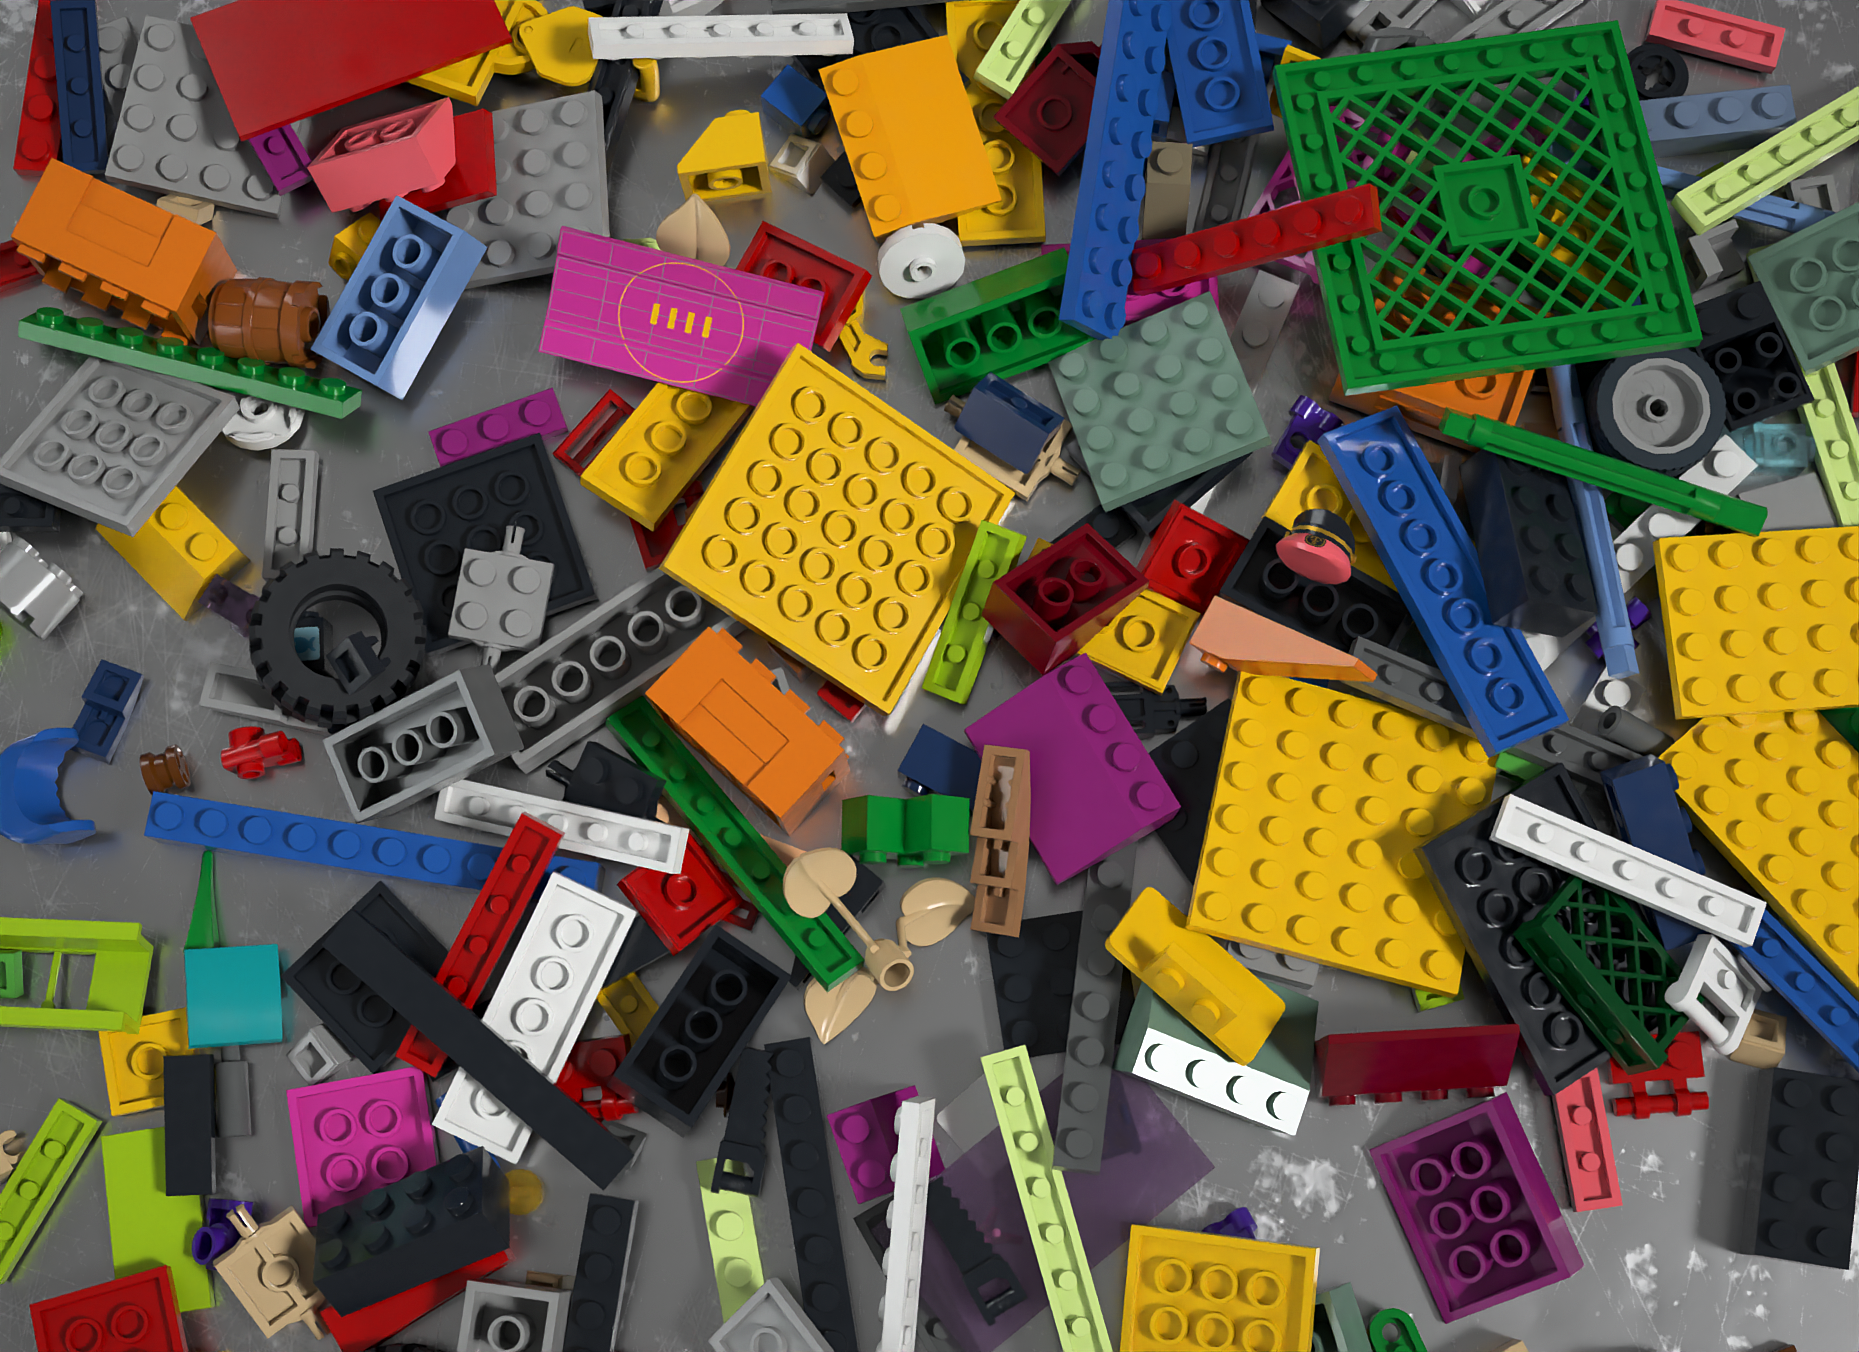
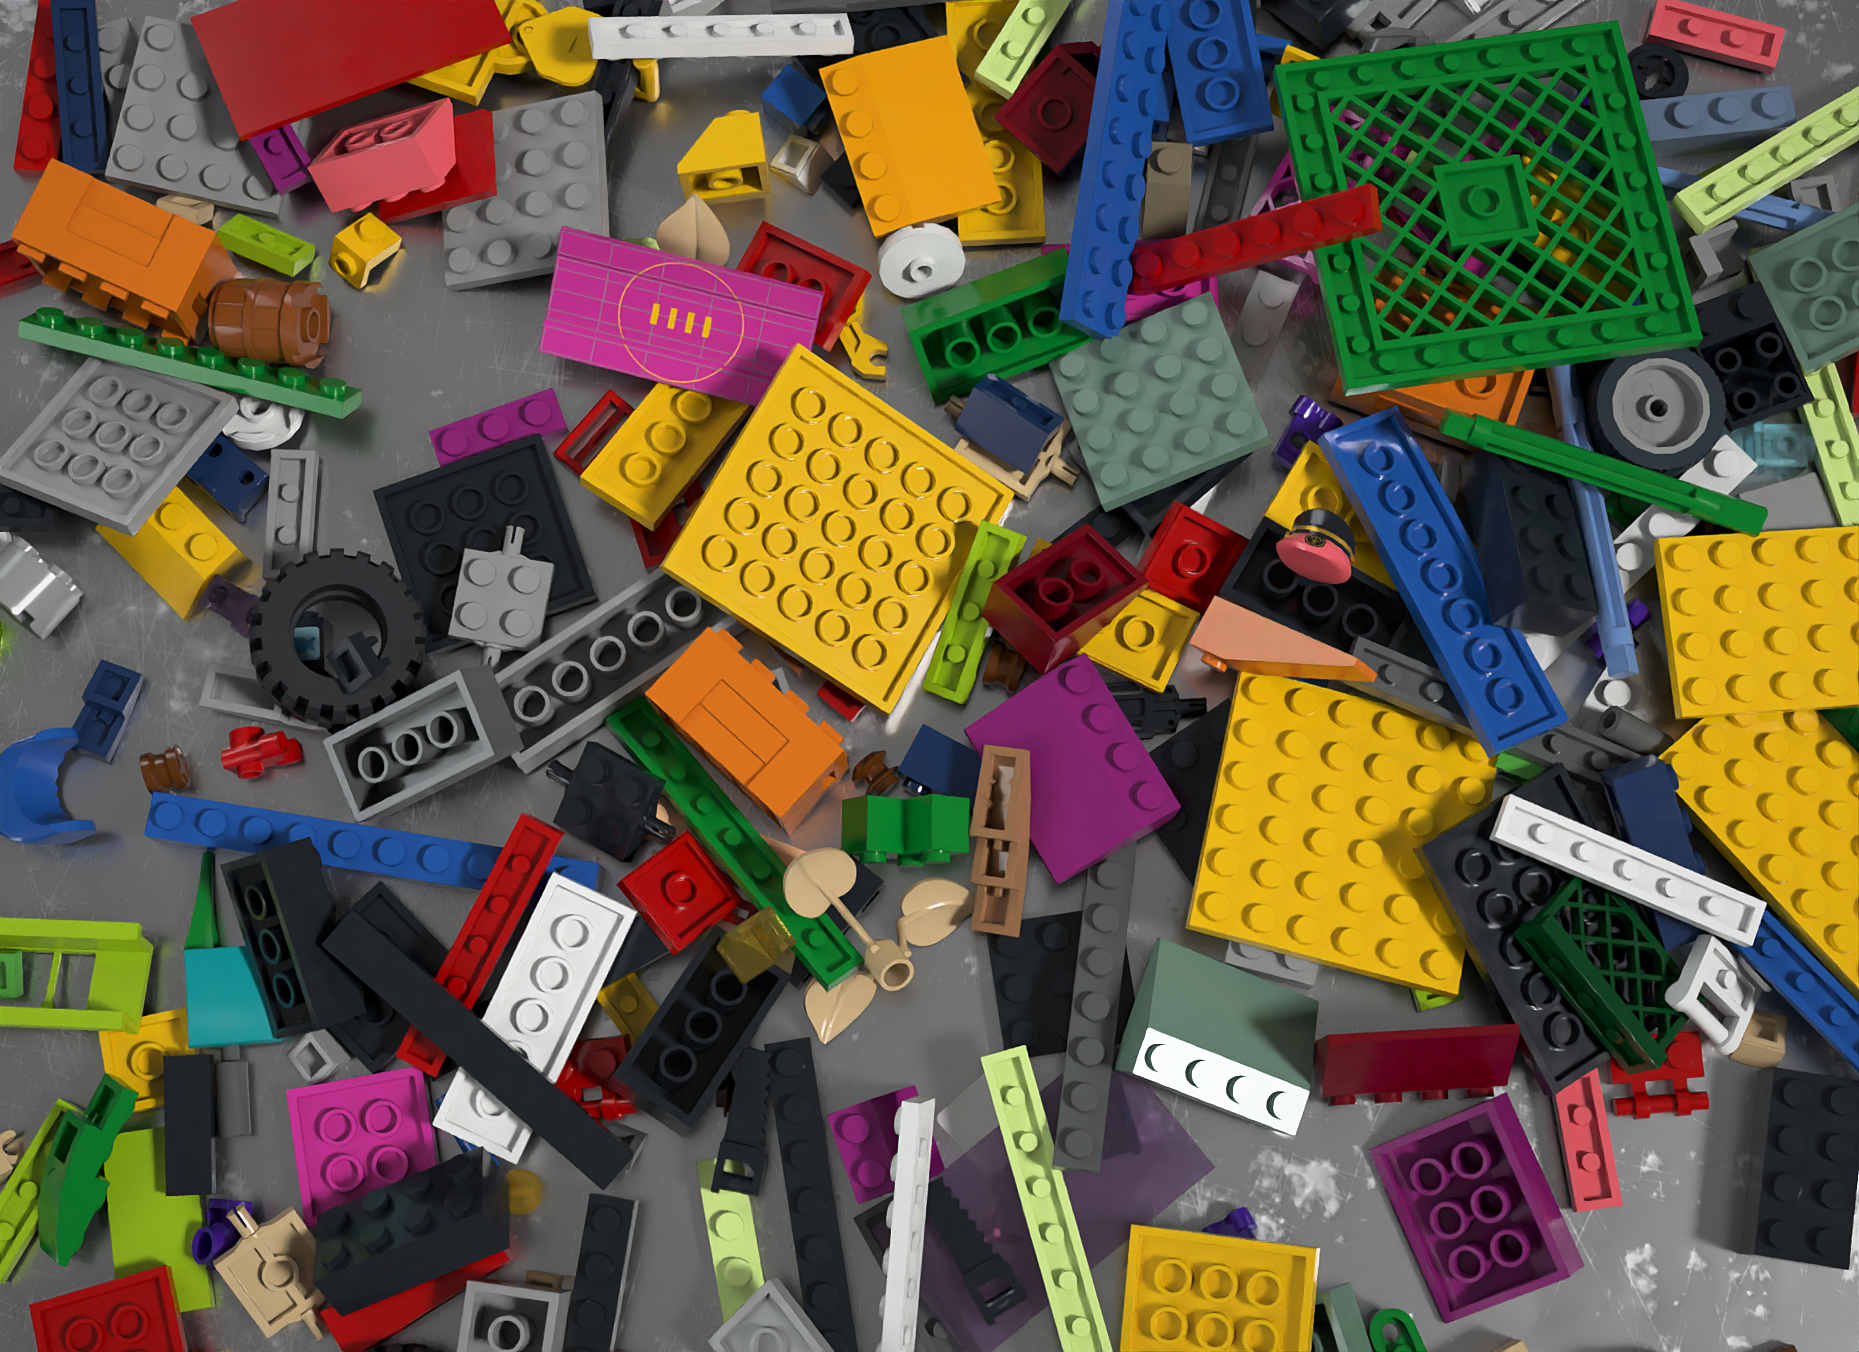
medium blue brick [311,195,488,400] -> none
white plate [434,779,689,874] -> none
yellow bracket [1105,887,1286,1066] -> none
none -> green slope [38,1073,139,1267]
none -> dark blue piece [184,433,269,522]
none -> lime plate [217,213,316,277]
none -> black slope [220,837,367,1039]
none -> clear yellow panel [716,905,797,983]
none -> reddish brown wheel [851,750,899,796]
none -> reddish brown wheel [982,640,1027,694]

